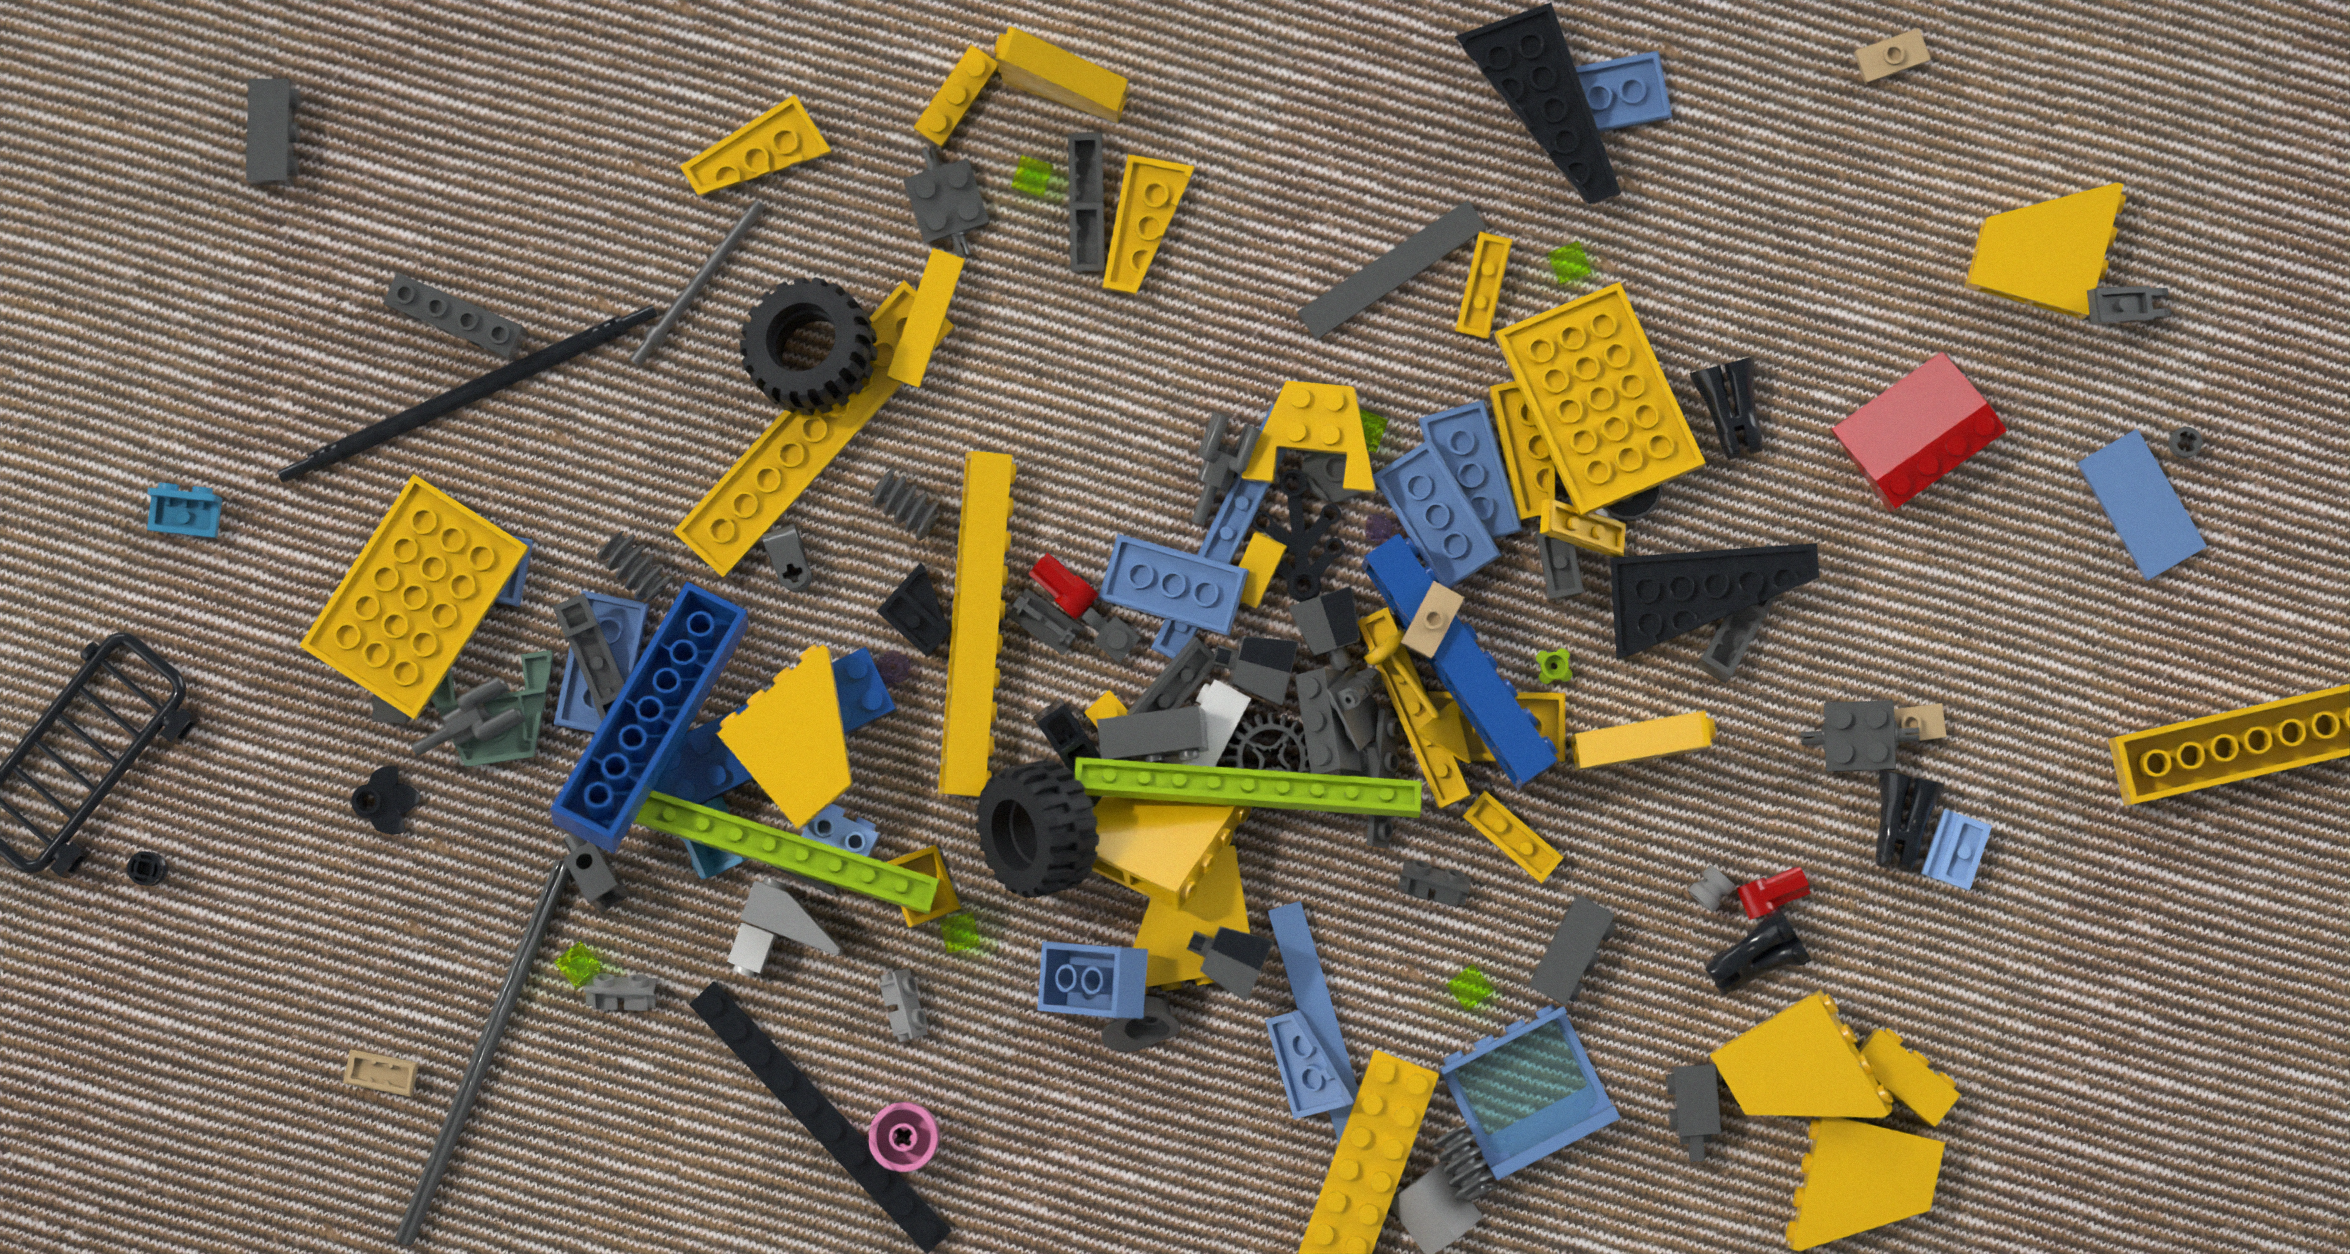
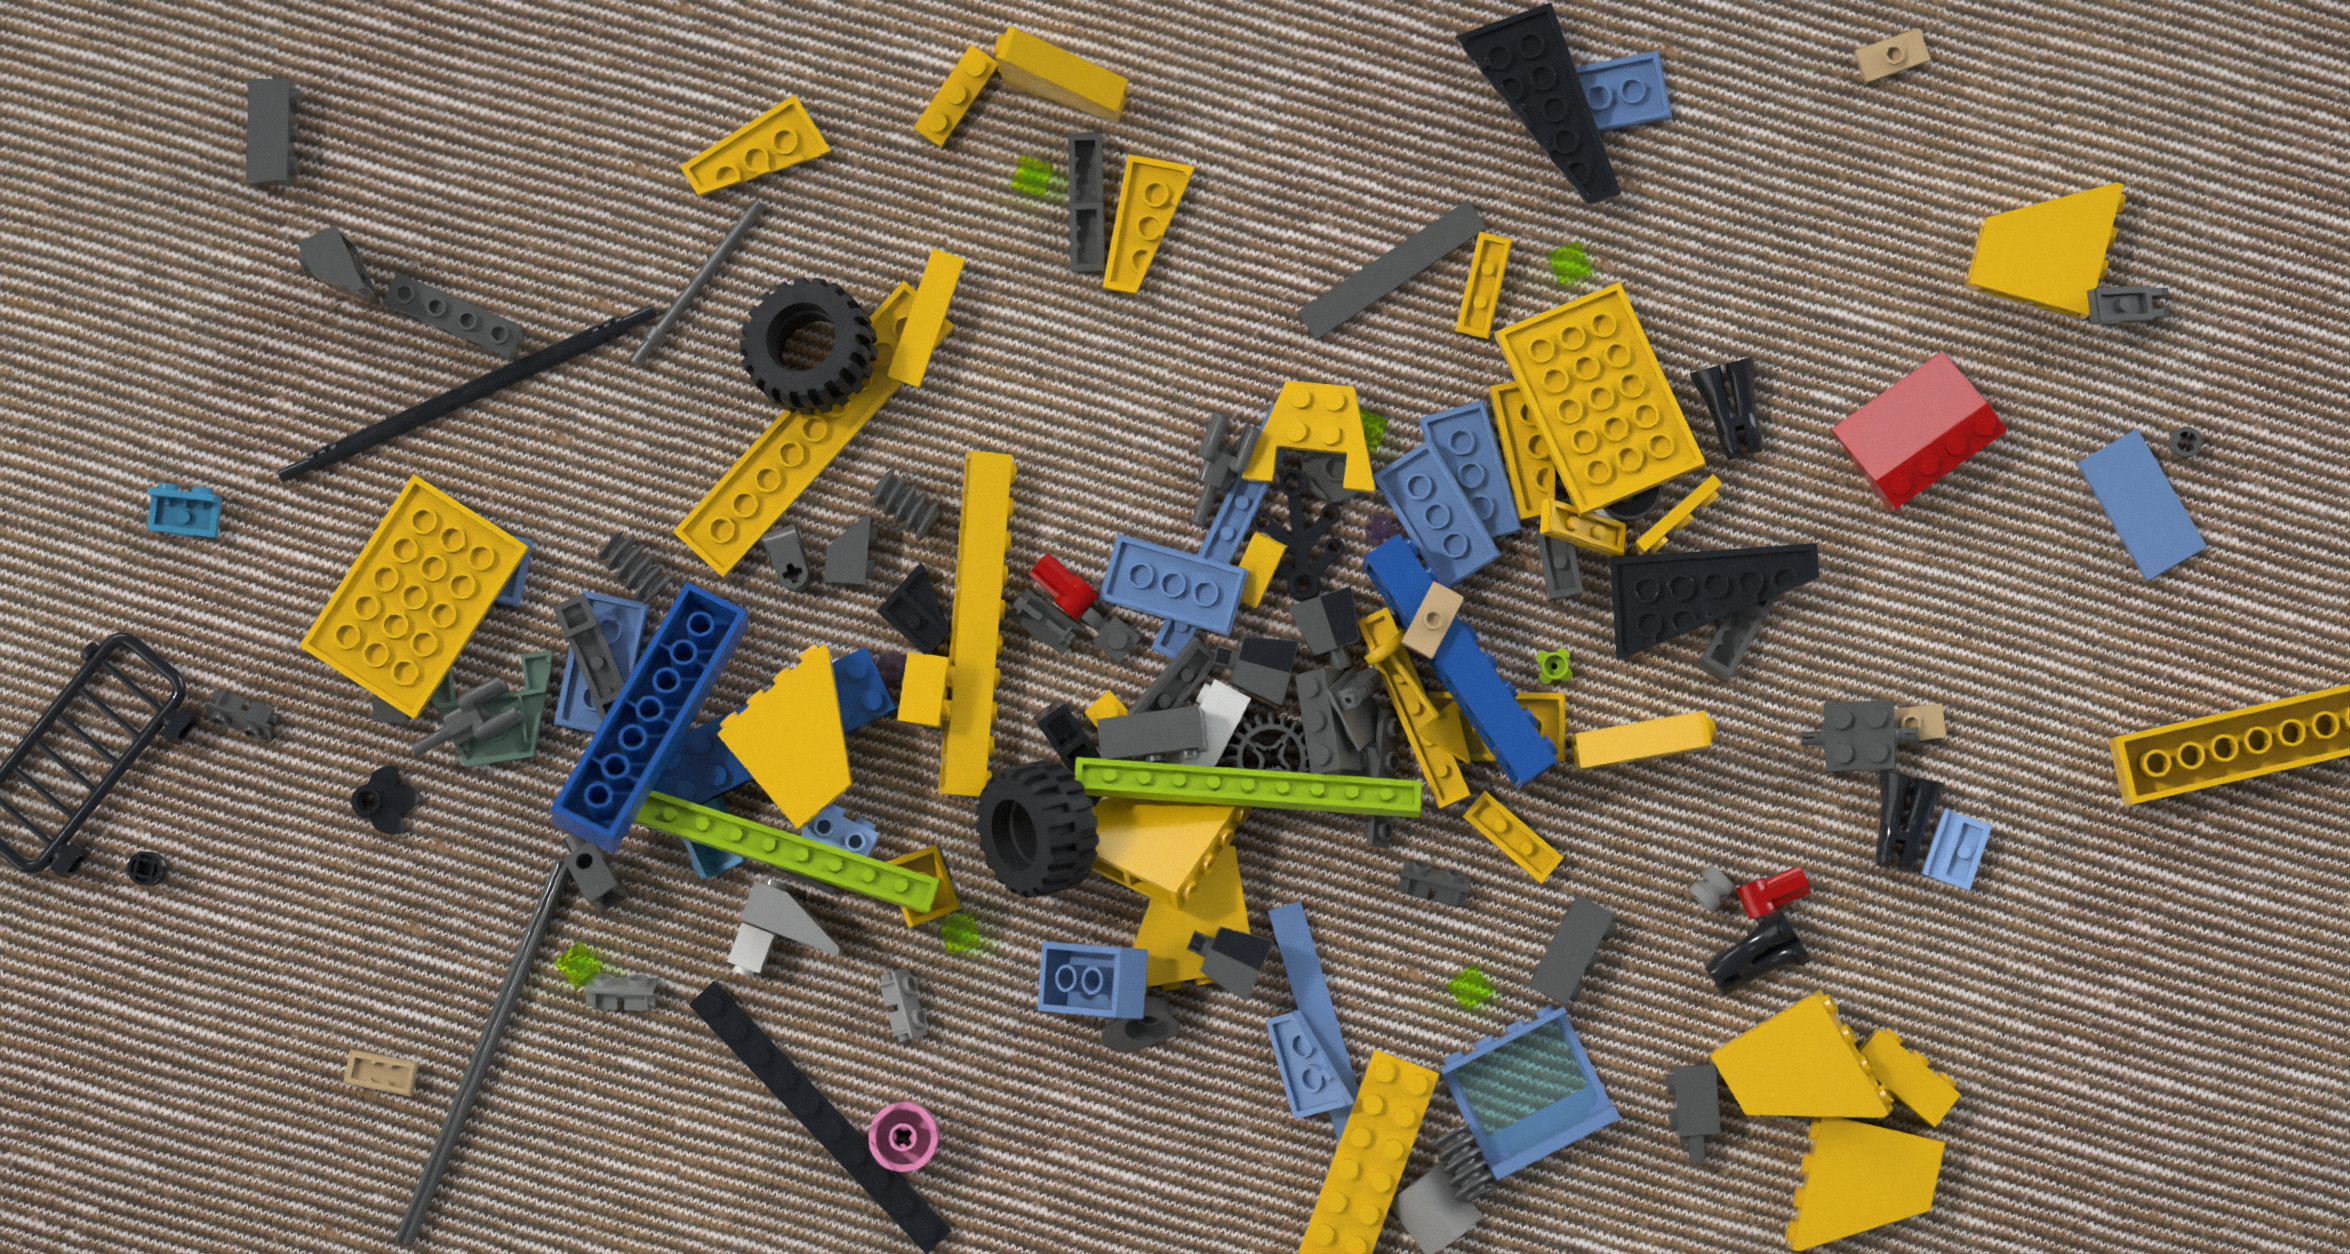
dark grey plate [903,145,990,258] -> none
none -> dark grey hinge [206,689,280,742]
none -> dark grey slope [297,225,381,305]
none -> dark grey slope [824,516,879,587]
none -> yellow slope [897,652,957,728]
none -> yellow plate [1633,474,1722,554]

